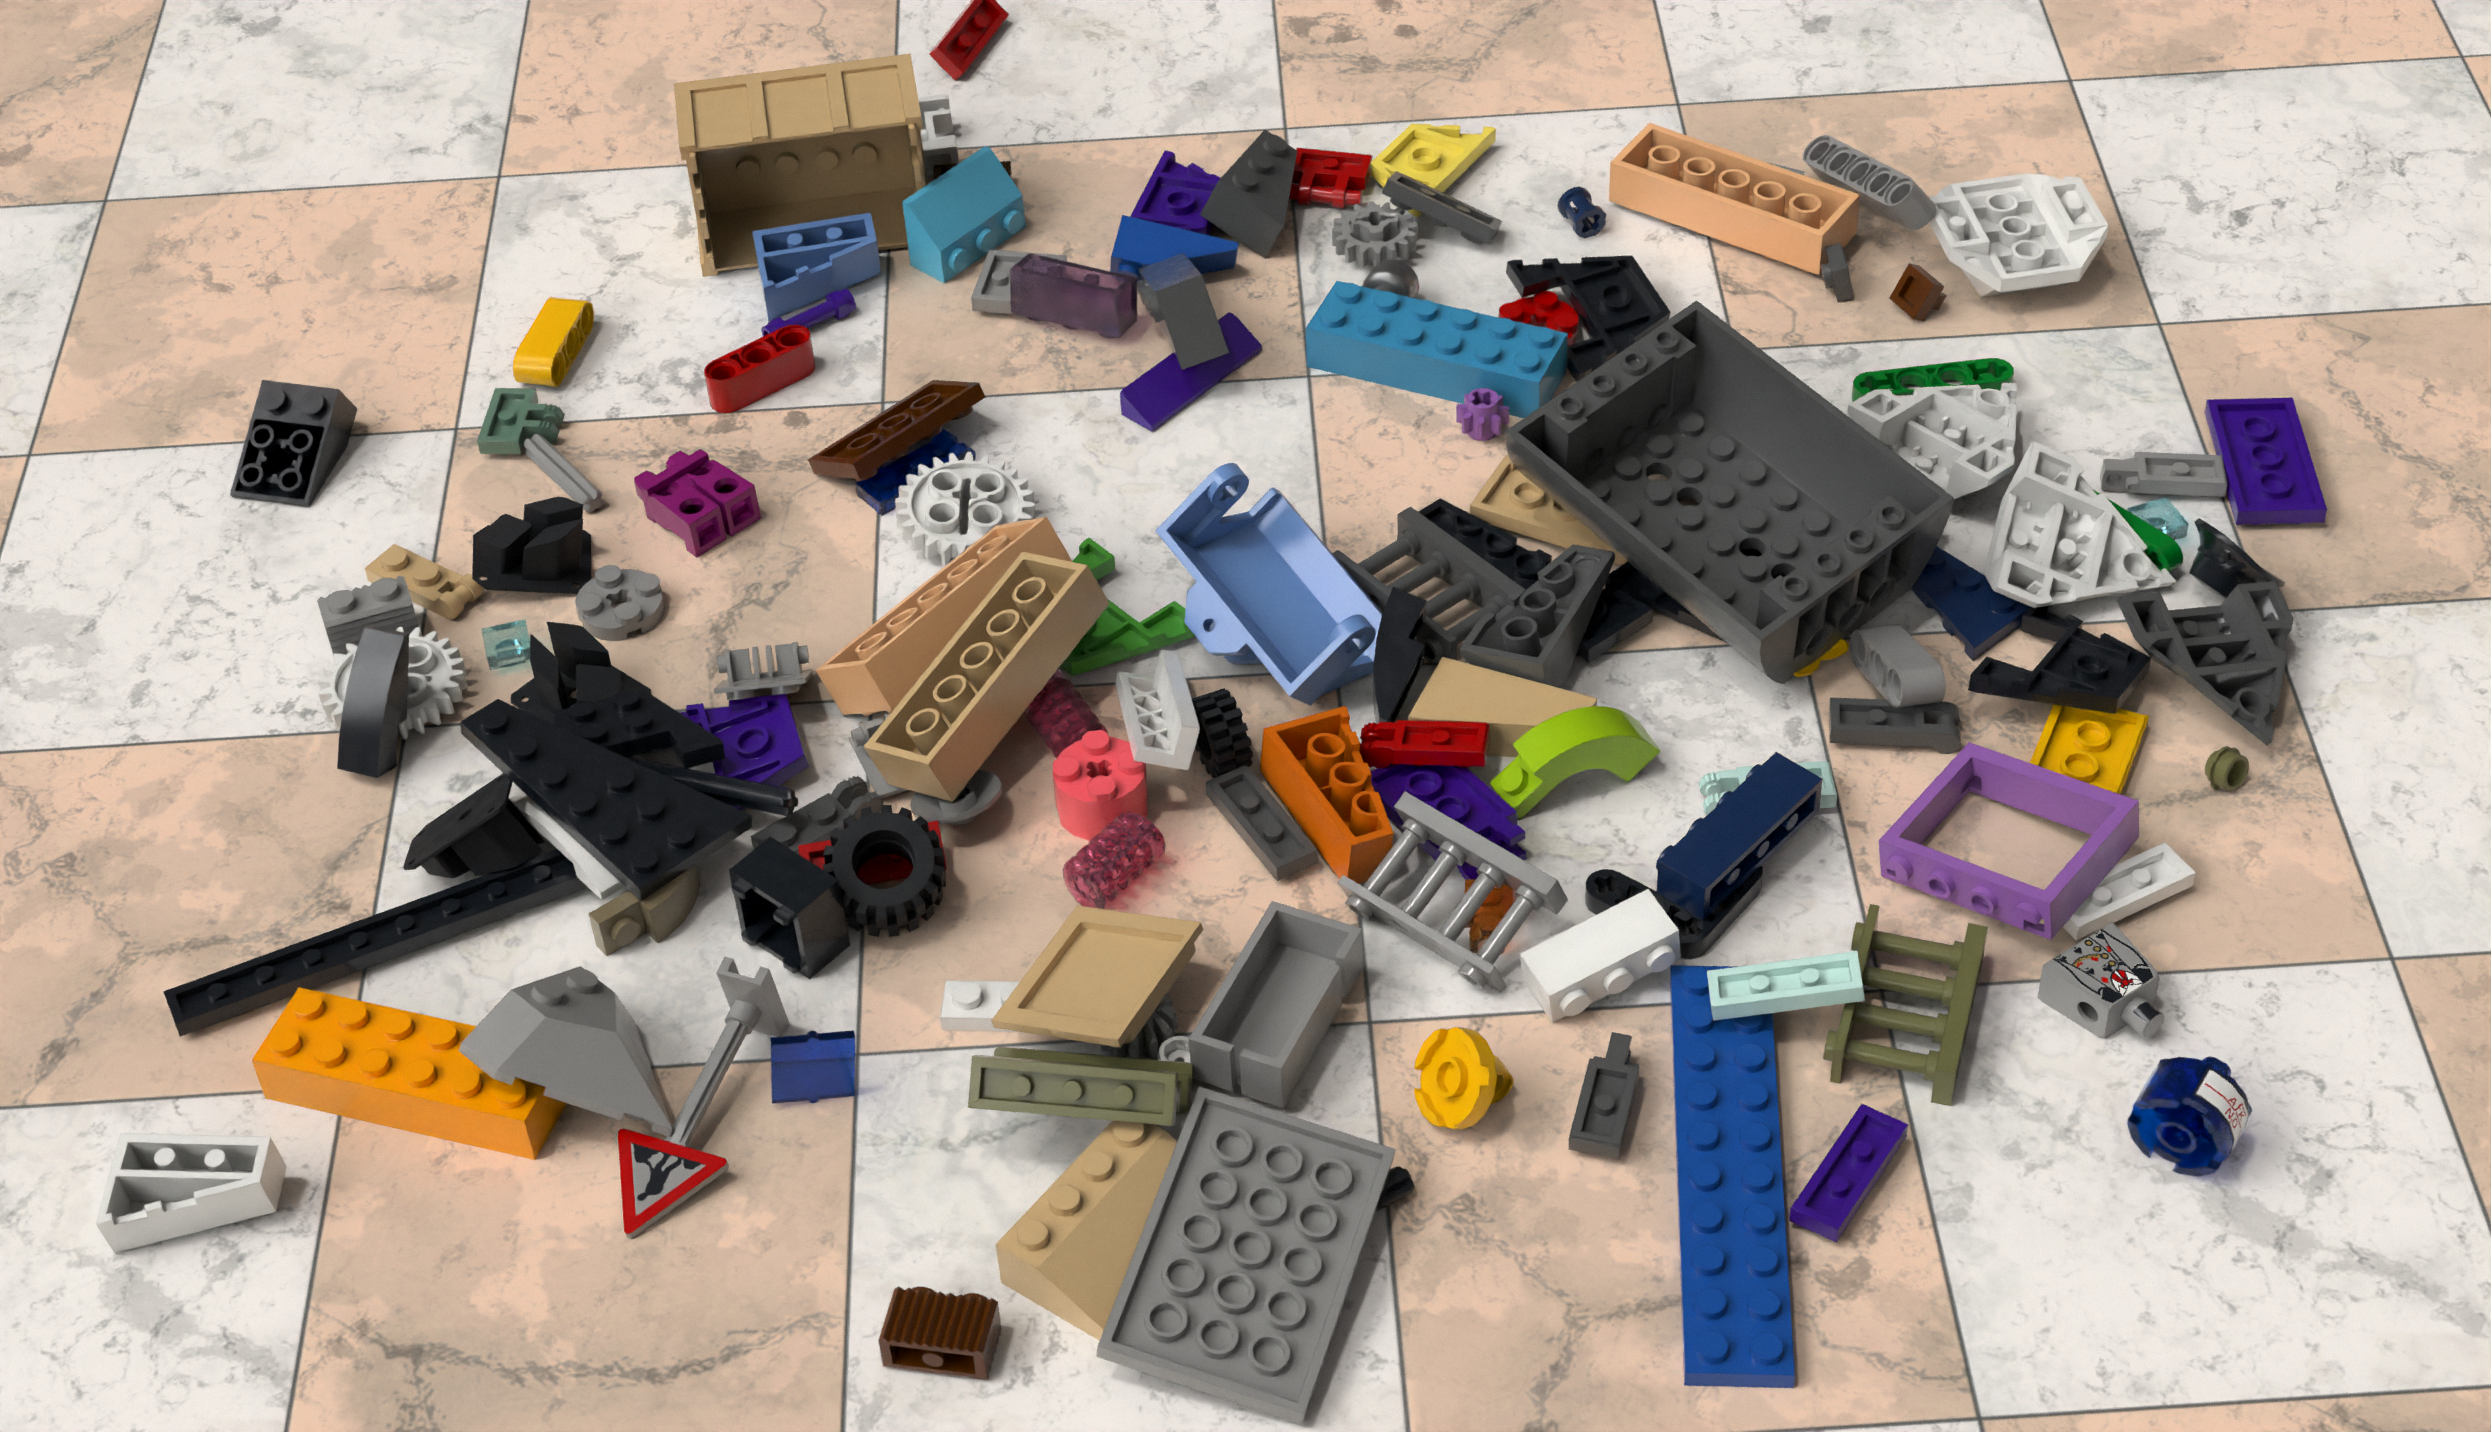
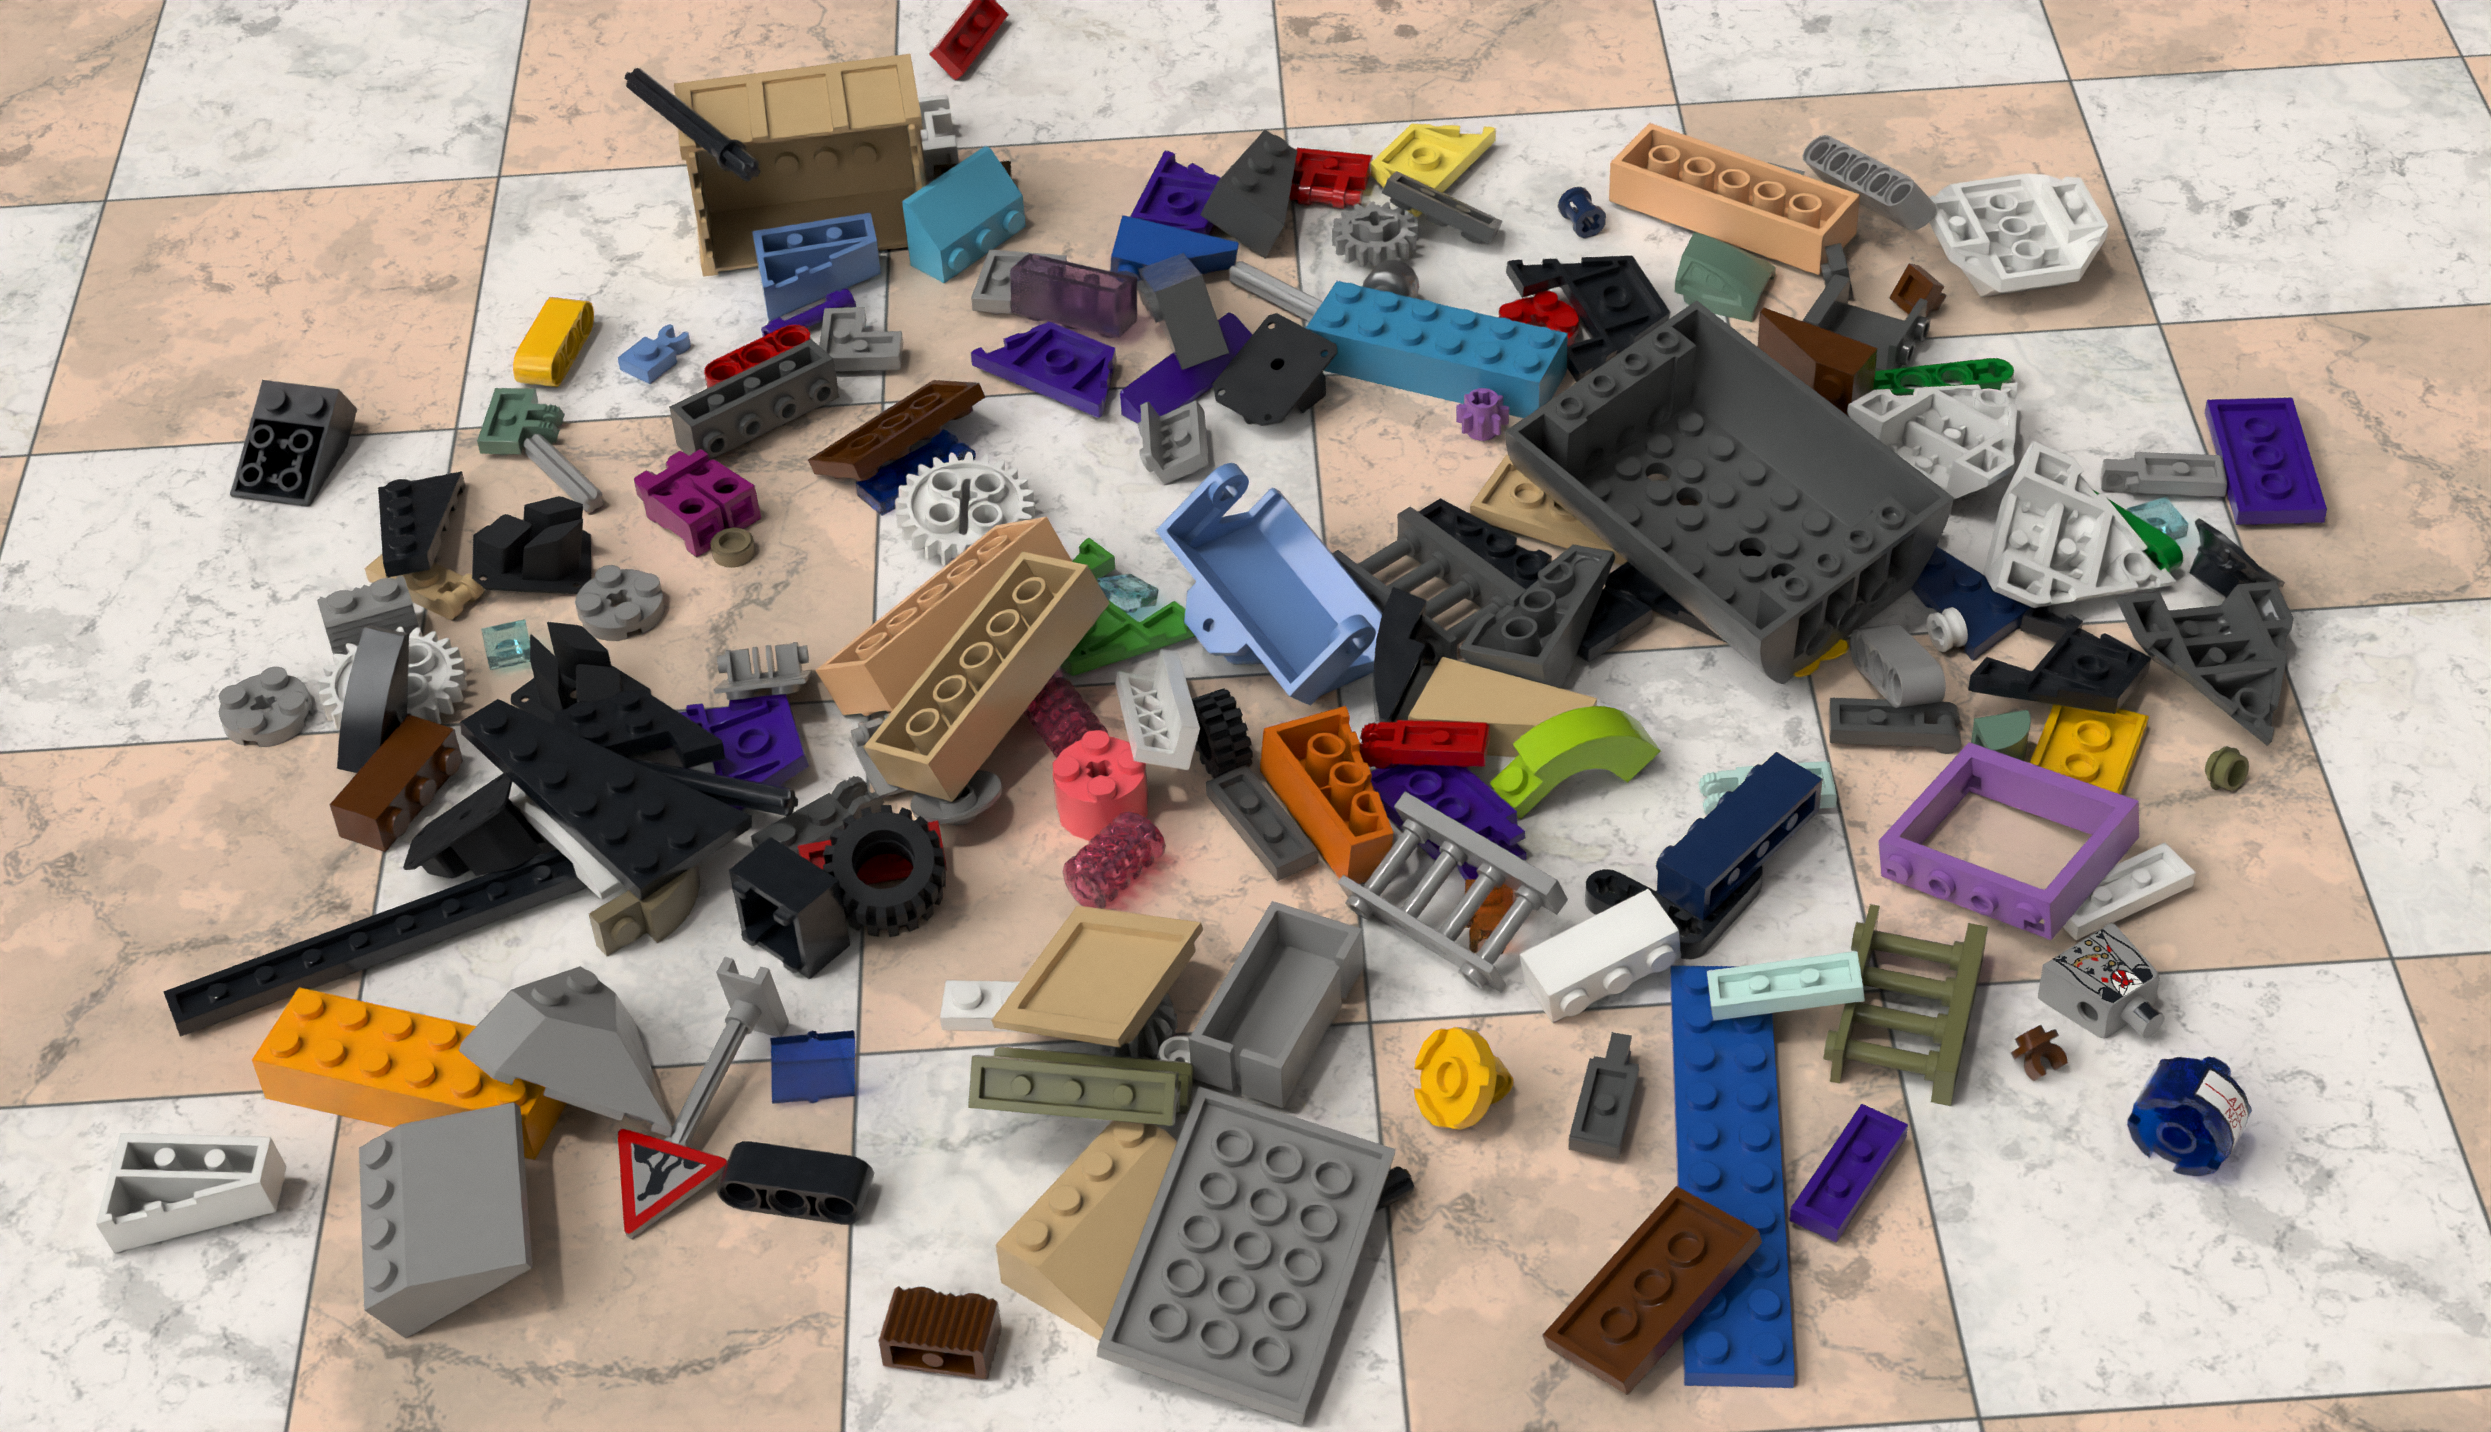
none -> light grey plate [218,667,313,747]
none -> reddish brown brick [329,714,463,852]
none -> light grey slope [359,1102,533,1338]
none -> black wing [378,471,466,578]
none -> medium blue plate [618,324,691,384]
none -> black axle [624,68,761,181]
none -> dark grey brick [669,339,839,460]
none -> dark tan tile [711,528,756,568]
none -> black beam [717,1141,874,1225]
none -> light grey plate [819,307,903,372]
none -> dark purple wing [971,321,1116,418]
none -> clear light blue plate [1097,574,1159,613]
none -> light grey bracket [1138,400,1209,485]
none -> black piece [1213,313,1338,426]
none -> light grey axle [1229,261,1323,322]
none -> reddish brown plate [1542,1186,1762,1395]
none -> sand green slope [1675,232,1776,322]
none -> reddish brown slope [1757,308,1878,417]
none -> dark grey panel [1803,274,1930,371]
none -> white bush [1927,607,1968,652]
none -> sand green brick [1971,710,2031,761]
none -> reddish brown plate [2011,1025,2068,1081]

